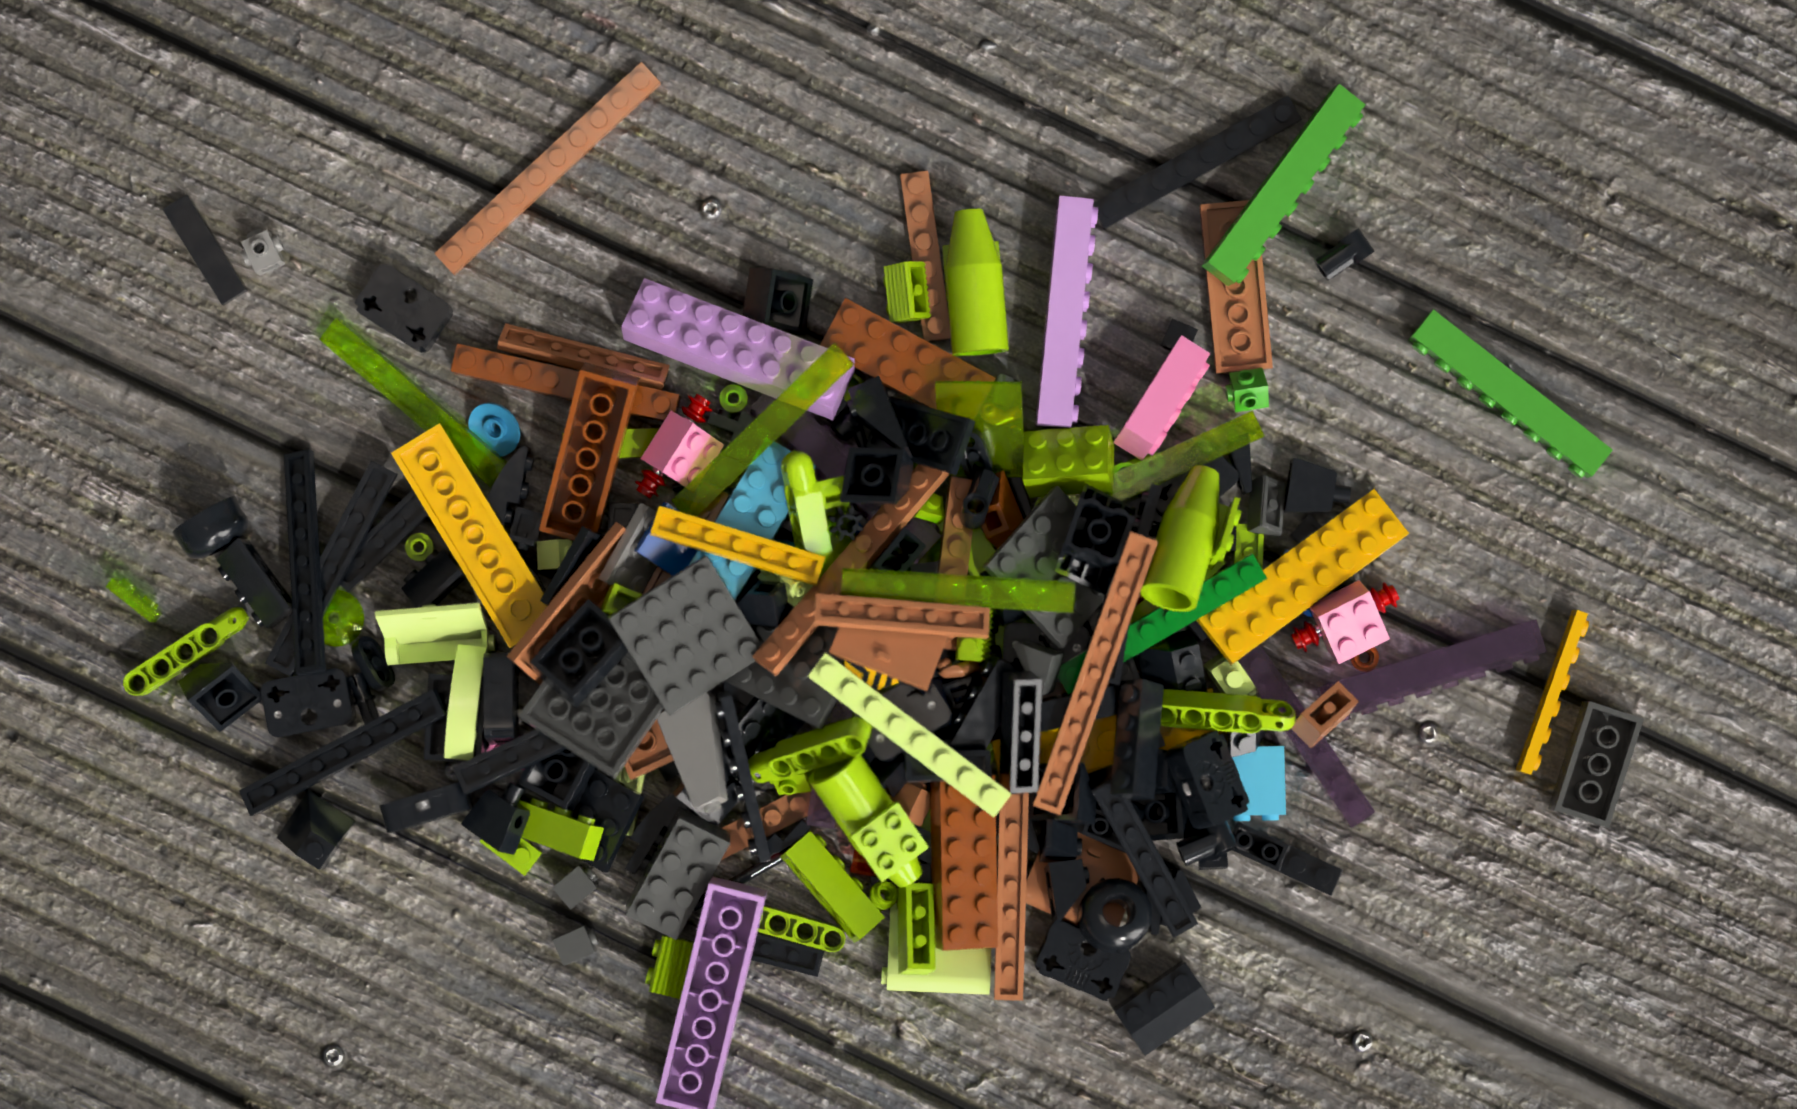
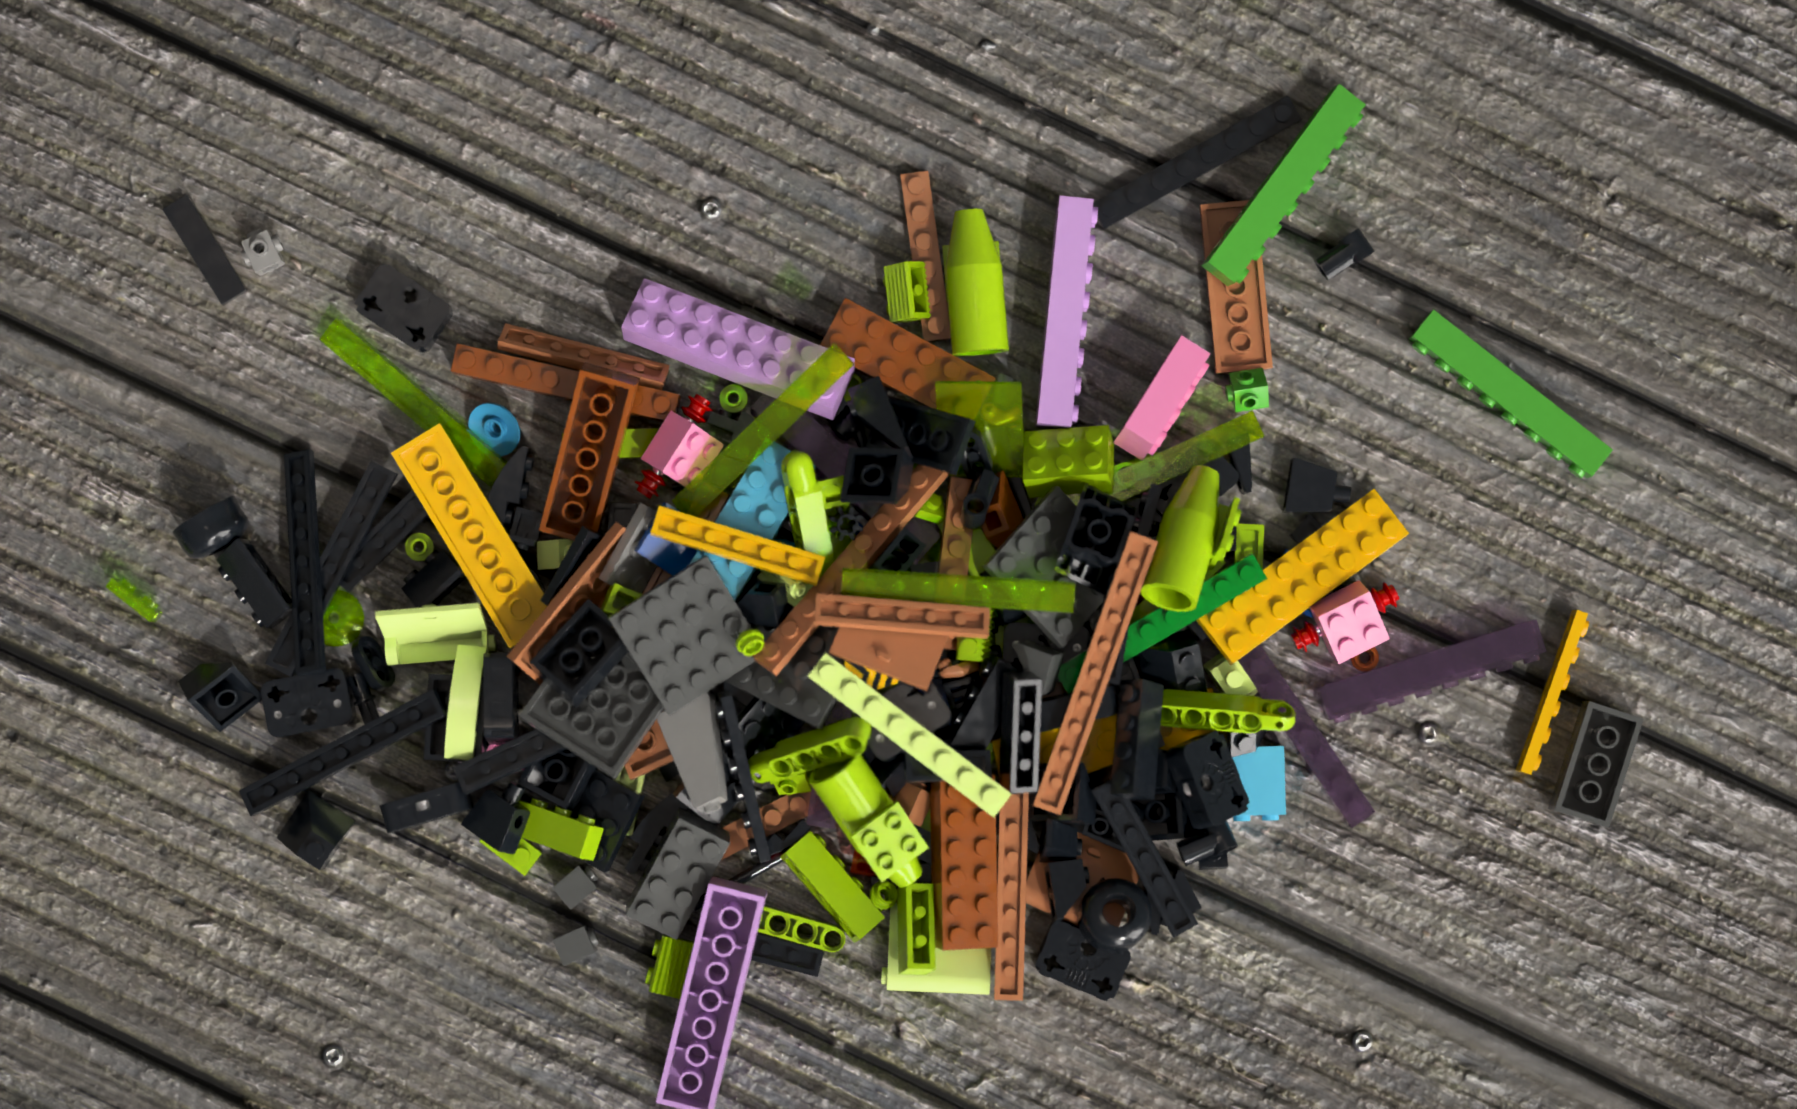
lime piece [123,606,249,696] -> none
nougat plate [434,62,661,275] -> none
black slope [742,268,813,335] -> none
black slope [1112,960,1215,1056] -> none
black tile [1161,318,1198,350] -> none
black slope [1232,822,1344,896] -> none
dark grey slope [1247,475,1286,536] -> none
nougat brick [1291,681,1359,748] -> none
none -> lime plate [735,629,764,656]

